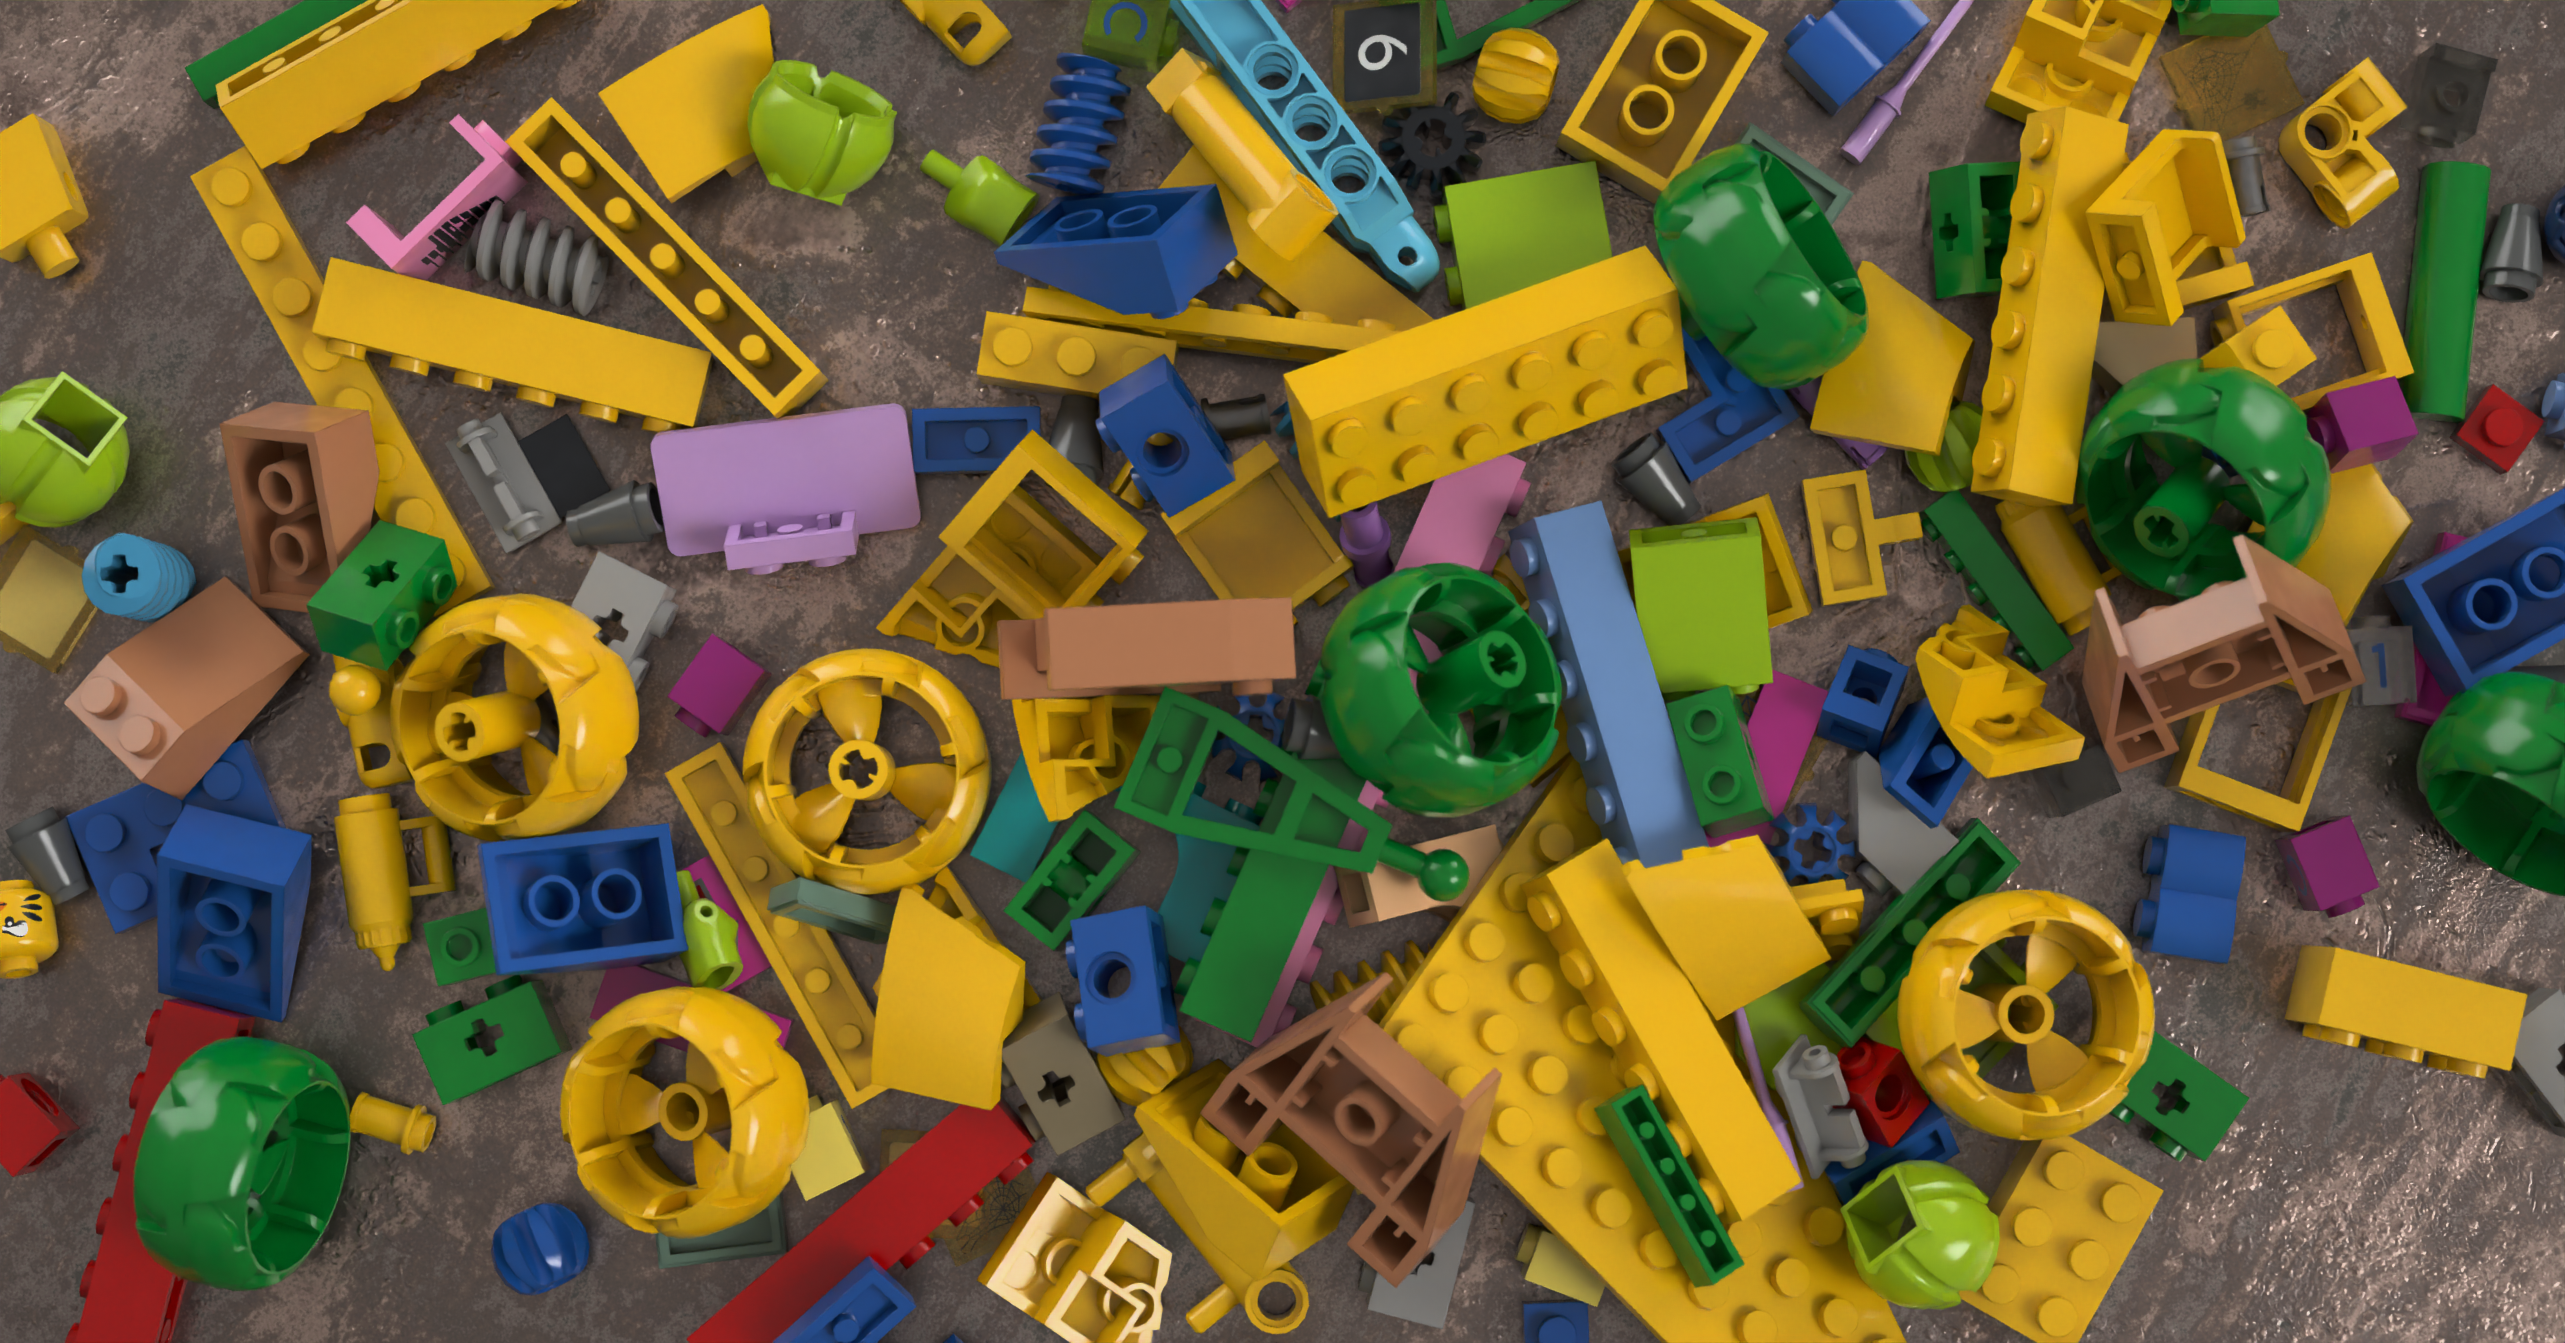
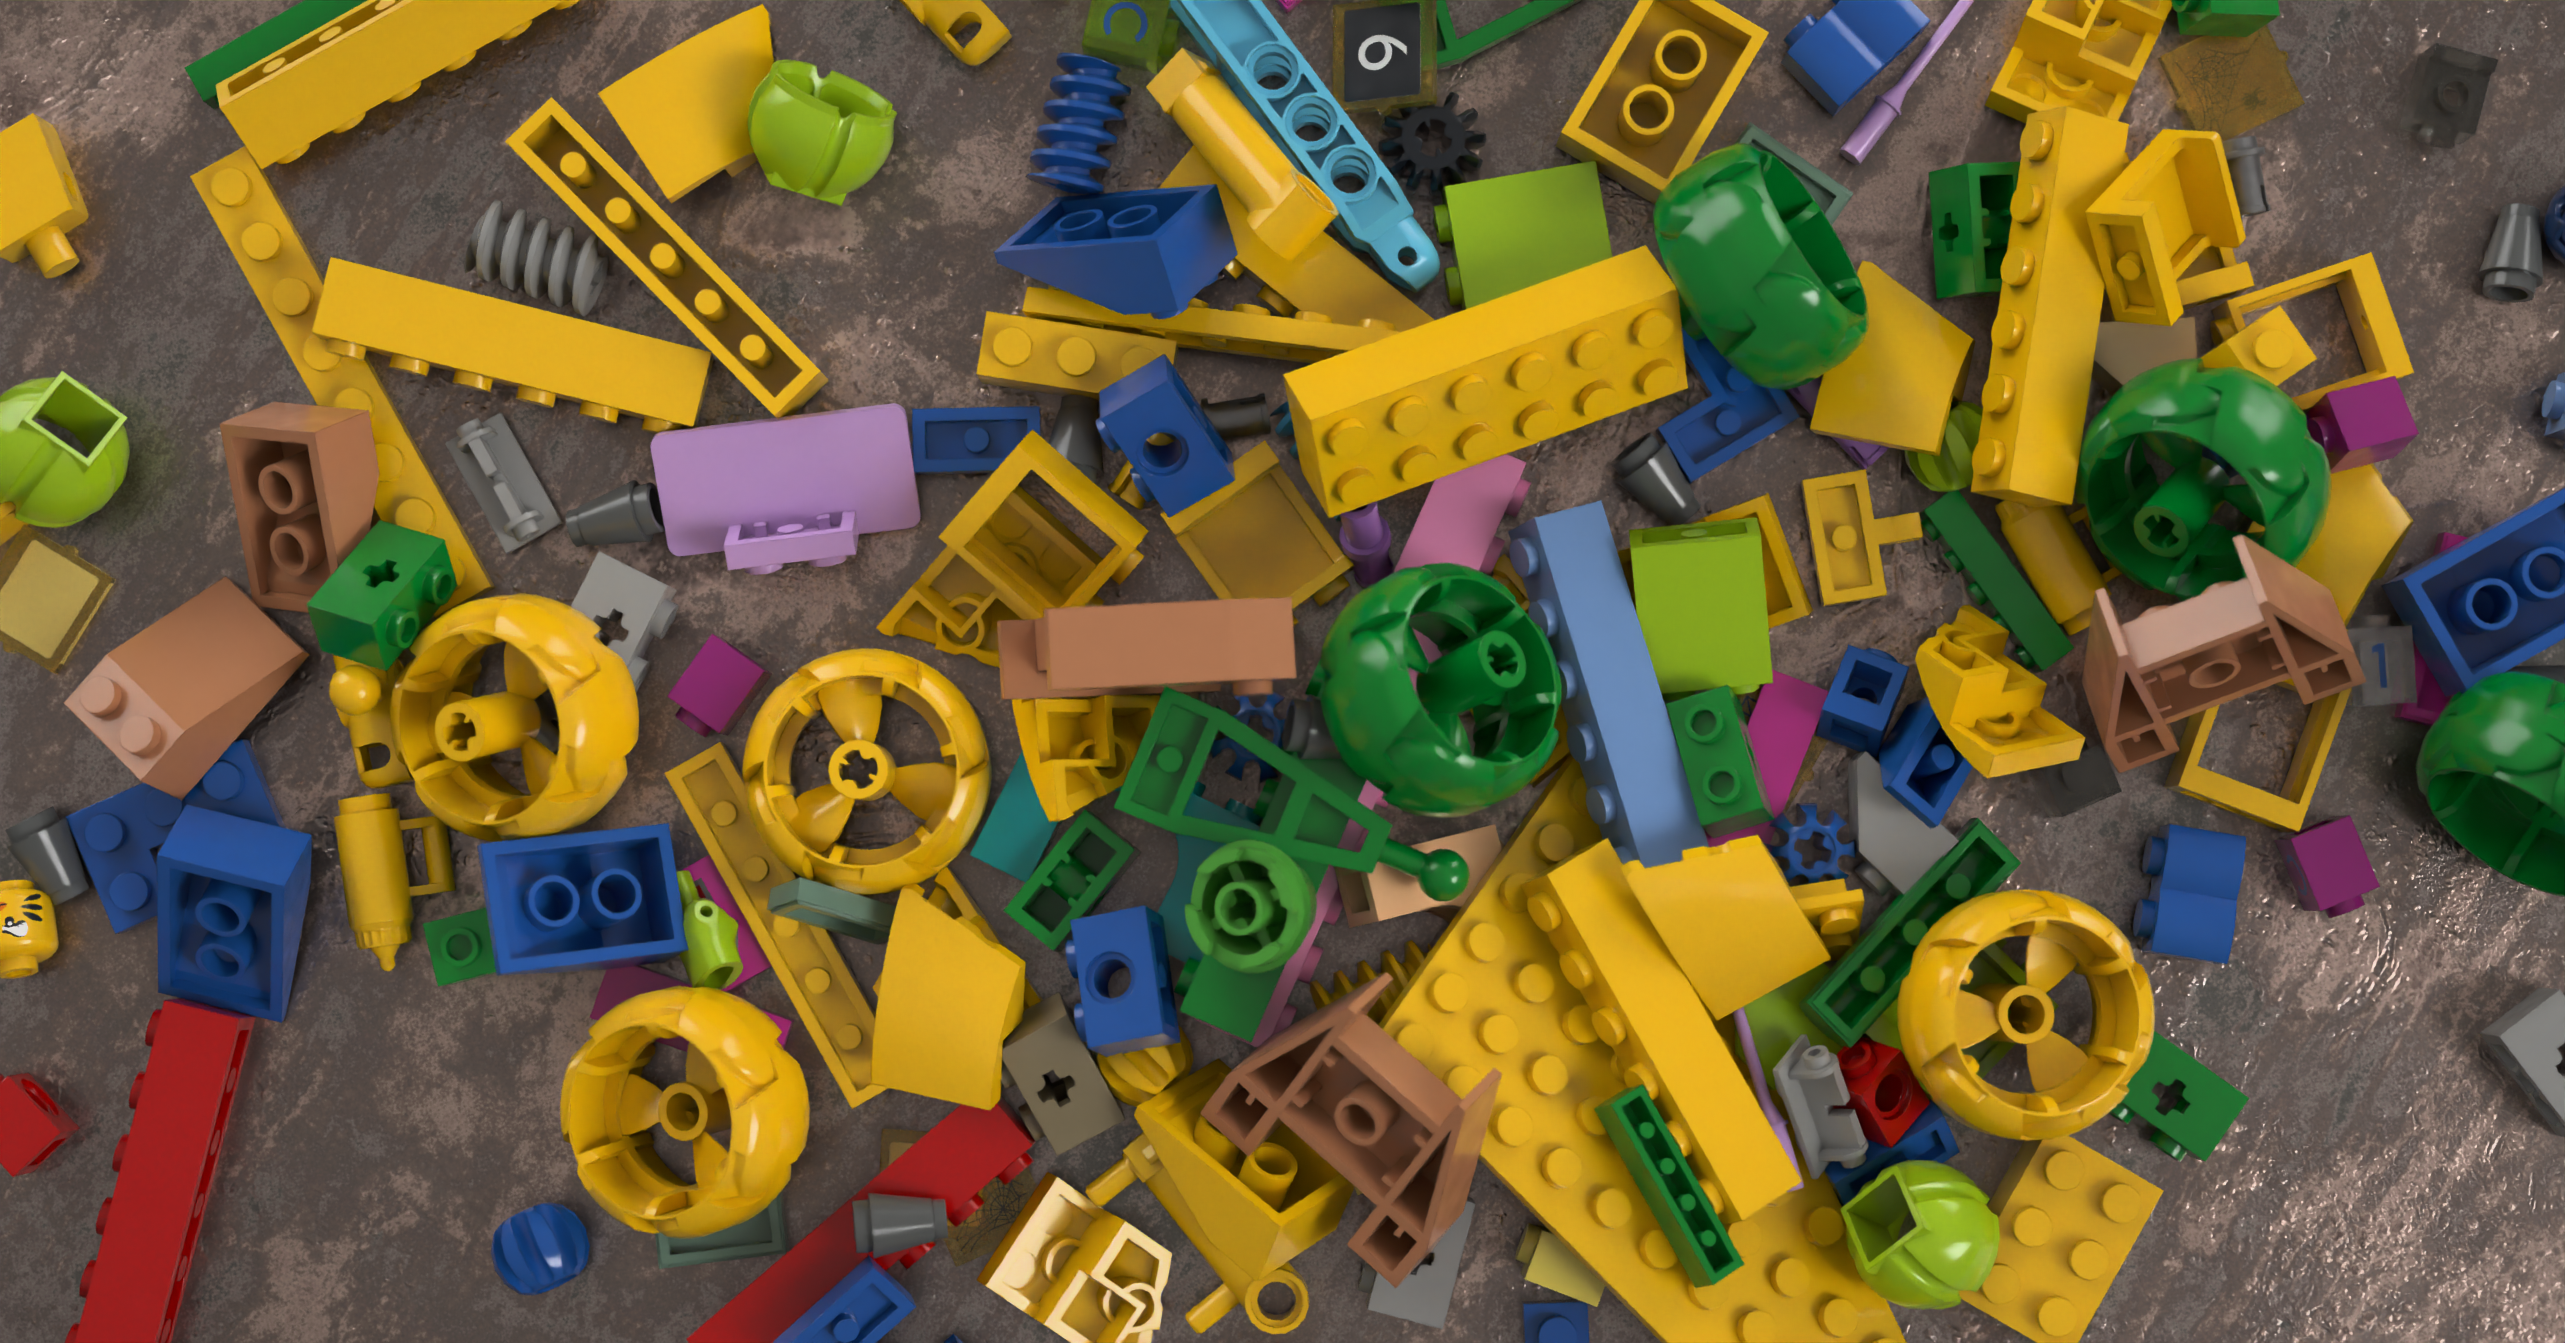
dark azure piece [82,532,197,623] -> none
green wheel [134,1037,350,1291] -> none
bright pink panel [346,114,528,281] -> none
yellow pin [349,1092,436,1155] -> none
green brick [412,974,573,1105] -> none
black piece [518,414,610,519] -> none
light yellow brick [791,1095,871,1201] -> none
lime piece [920,149,1040,247] -> none
yellow piece [1472,28,1560,124] -> none
yellow piece [2278,57,2408,229] -> none
yellow brick [2285,945,2528,1079] -> none
green brick [2399,161,2491,423] -> none
red plate [2449,384,2545,475] -> none
none -> dark grey cone [852,1193,948,1259]
none -> bright green cone [1185,840,1317,973]

